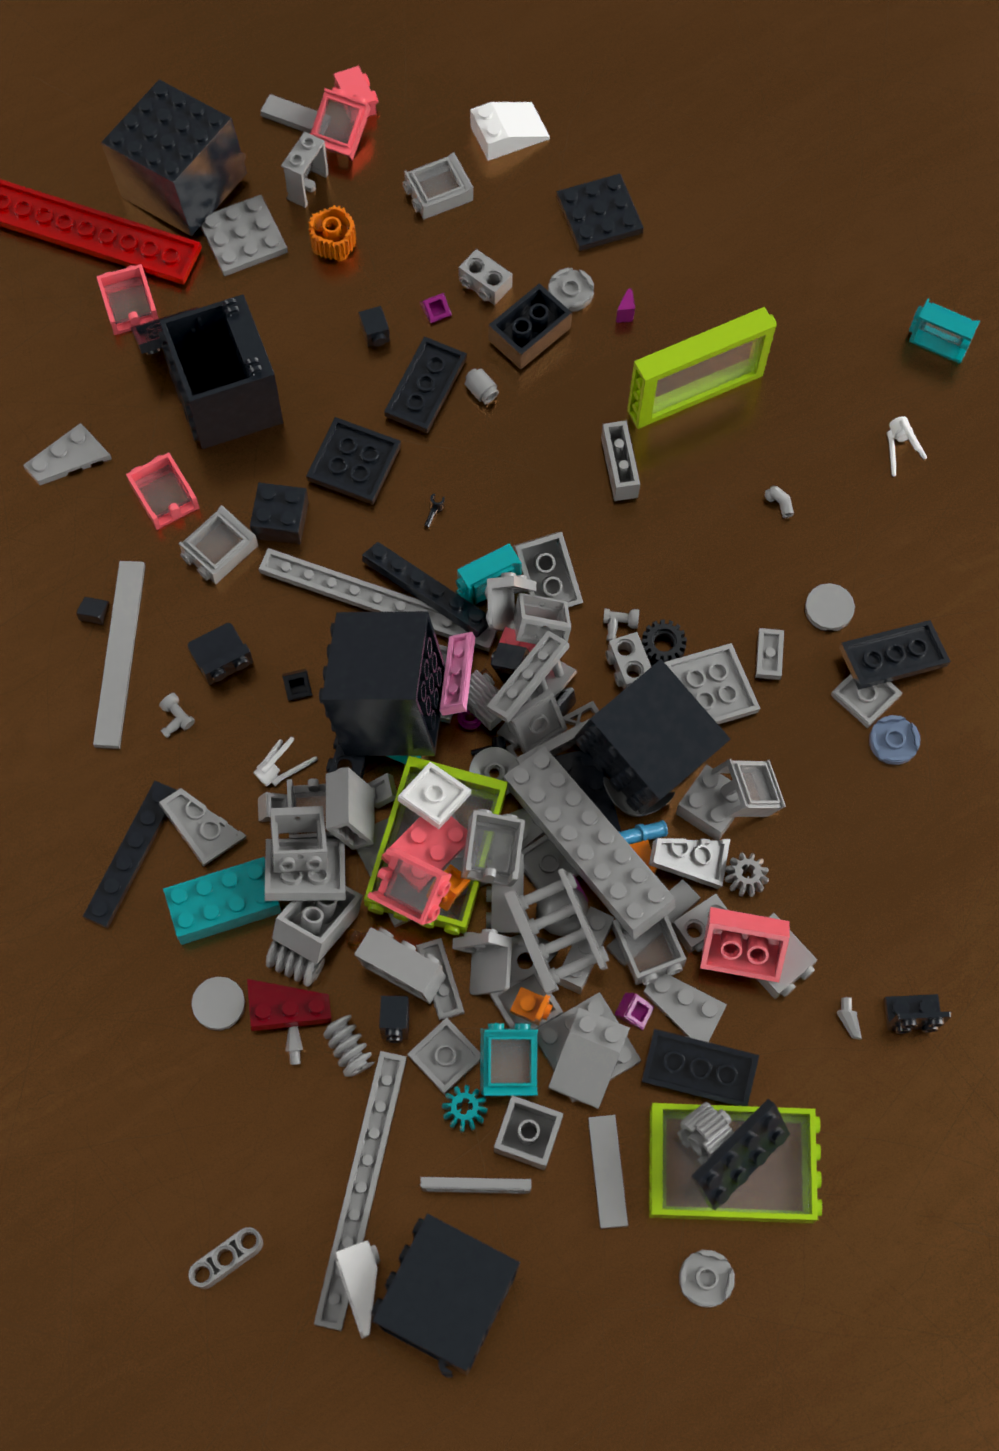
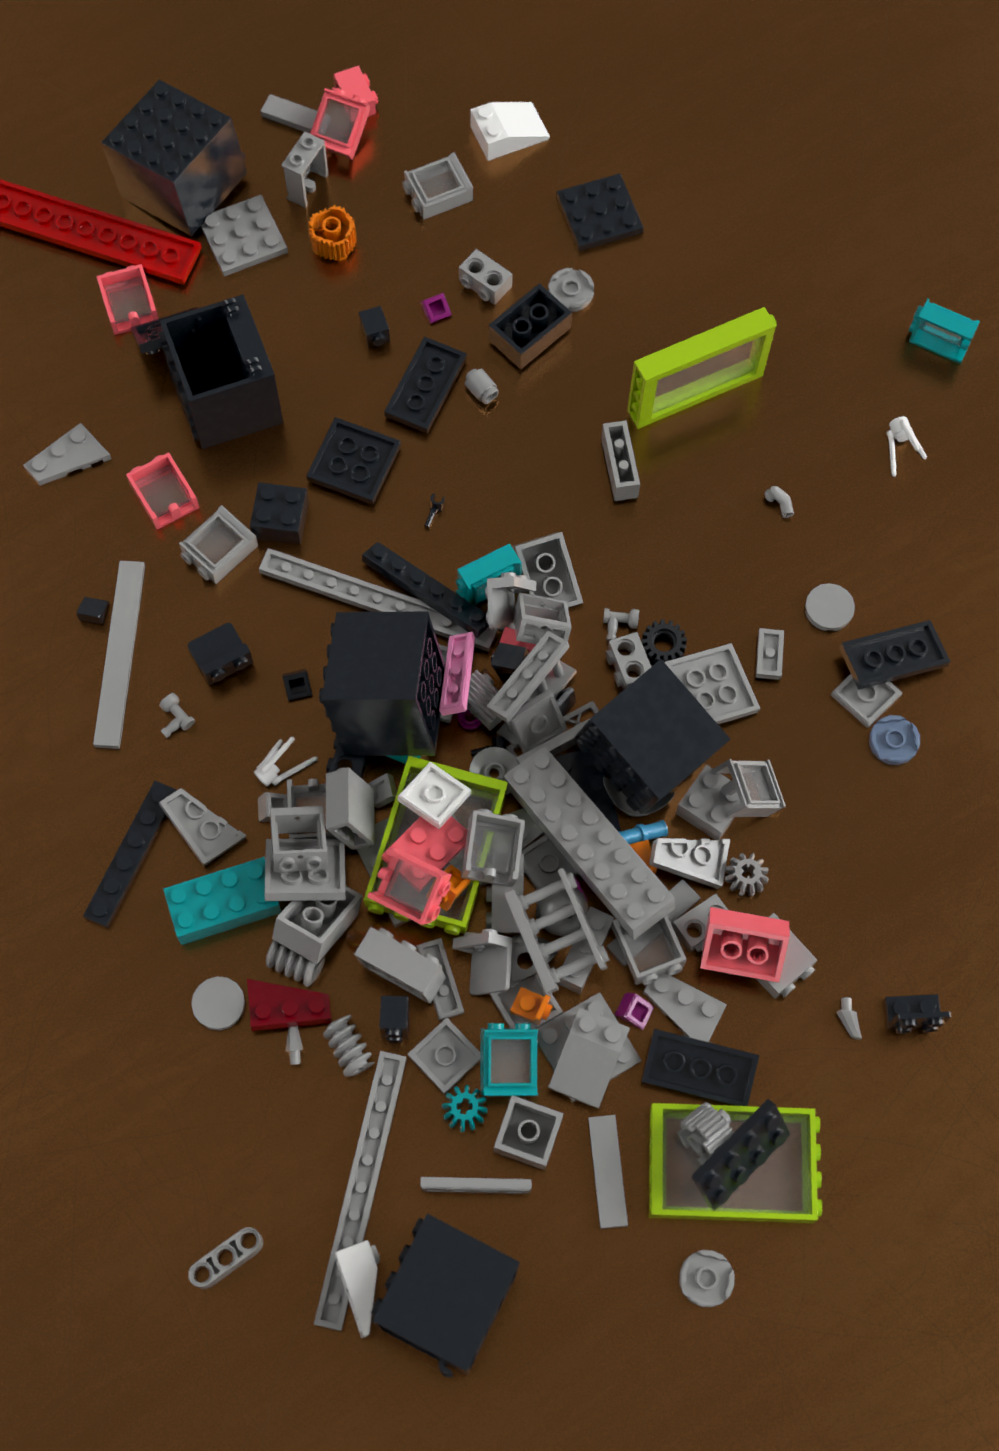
magenta slope [616,289,635,323] -> none

